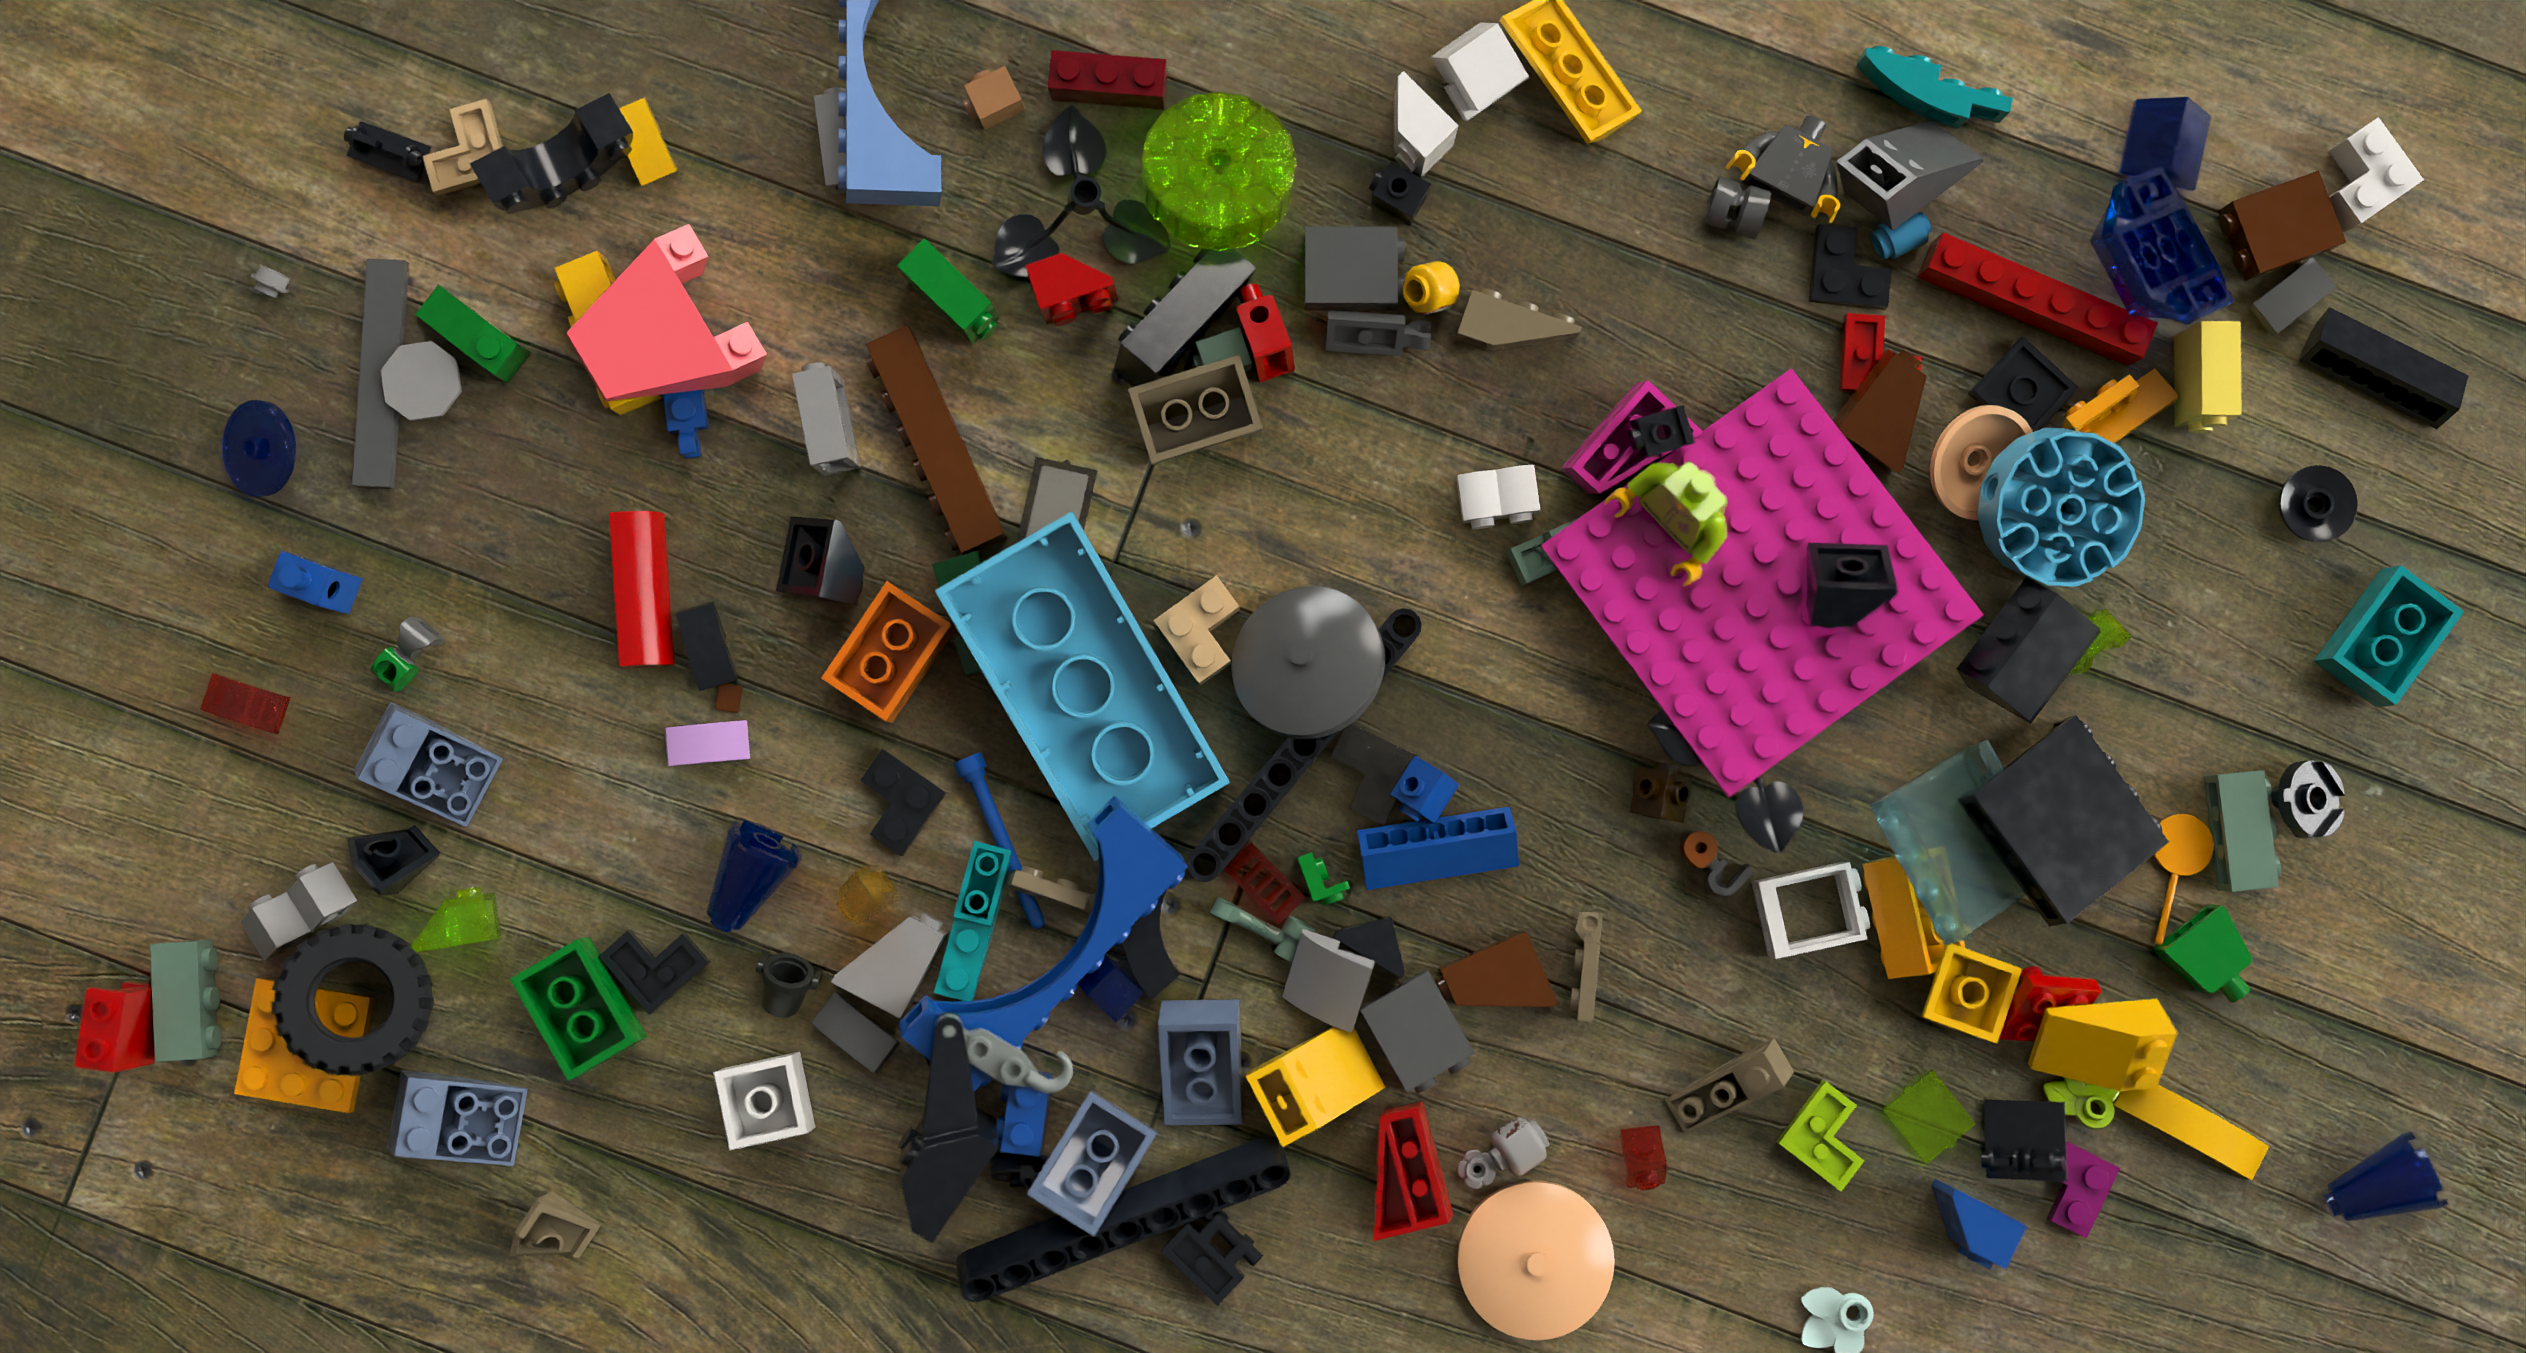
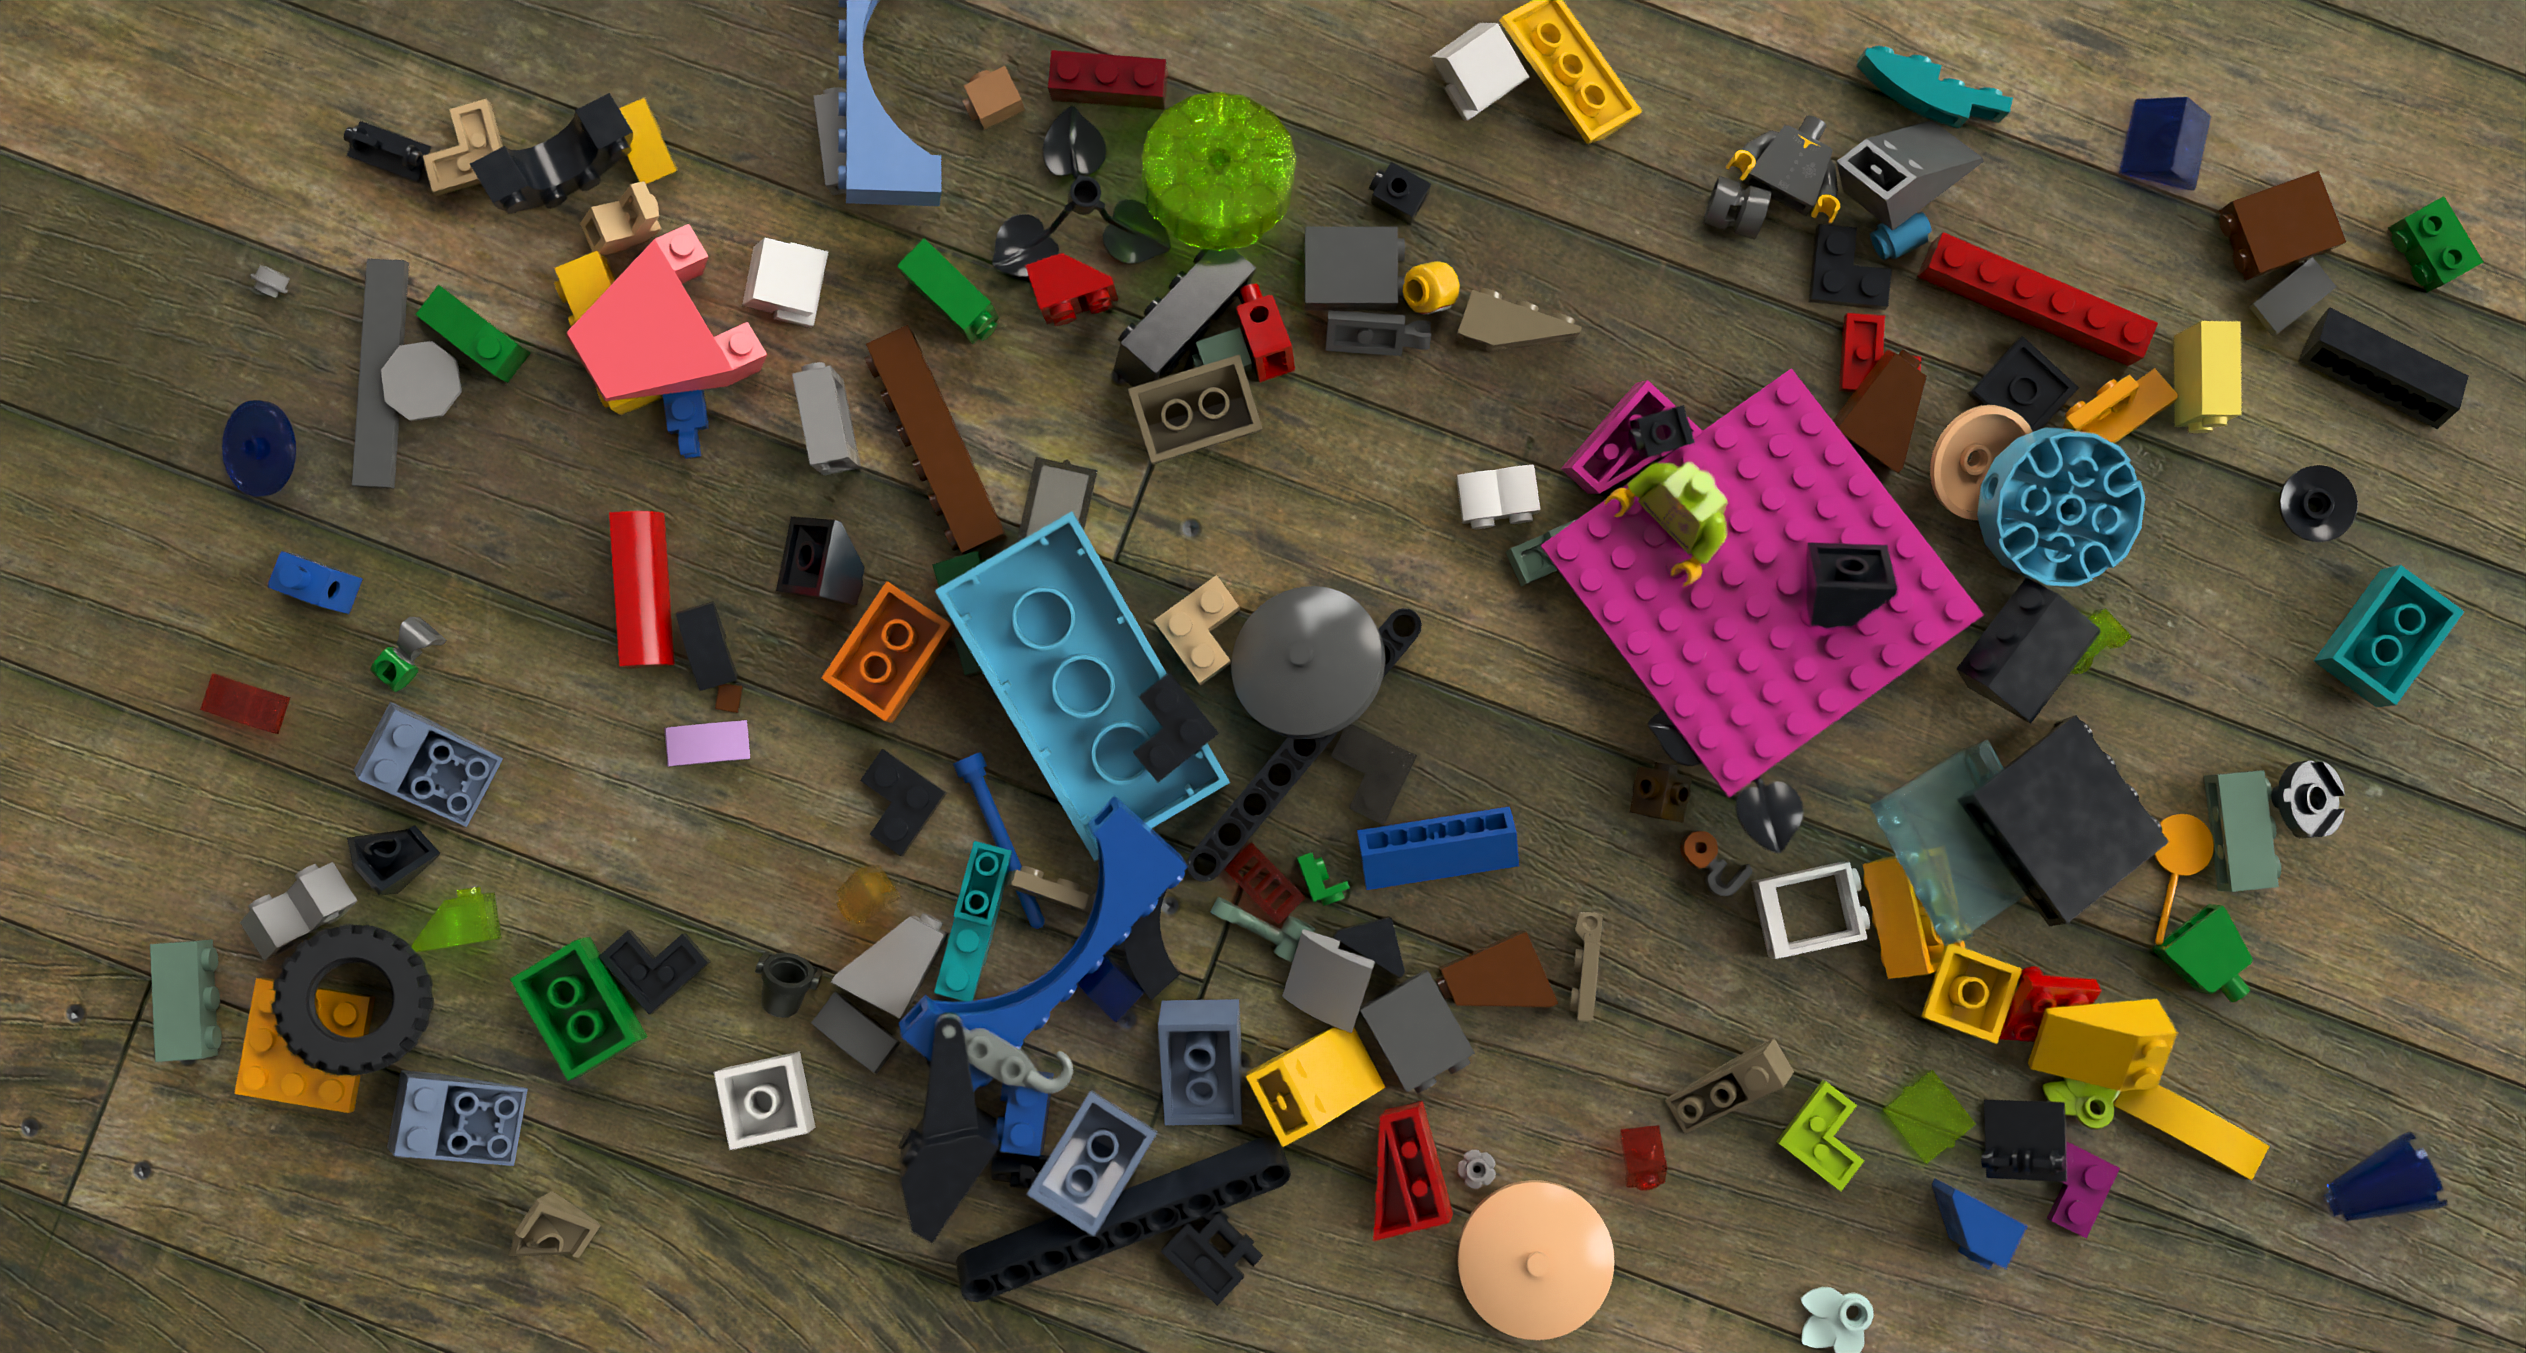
red panel [74,982,155,1073] -> none
clear blue cone [707,820,802,932] -> none
blue brick [1390,756,1459,824] -> none
white slope [1394,71,1459,177] -> none
light grey head [1489,1117,1549,1176] -> none
clear blue piece [2090,166,2235,325] -> none
white brick [2329,117,2424,233] -> none
none -> tan brick [580,181,661,256]
none -> white plate [742,238,828,328]
none -> black plate [1133,672,1219,783]
none -> green brick [2388,196,2484,292]

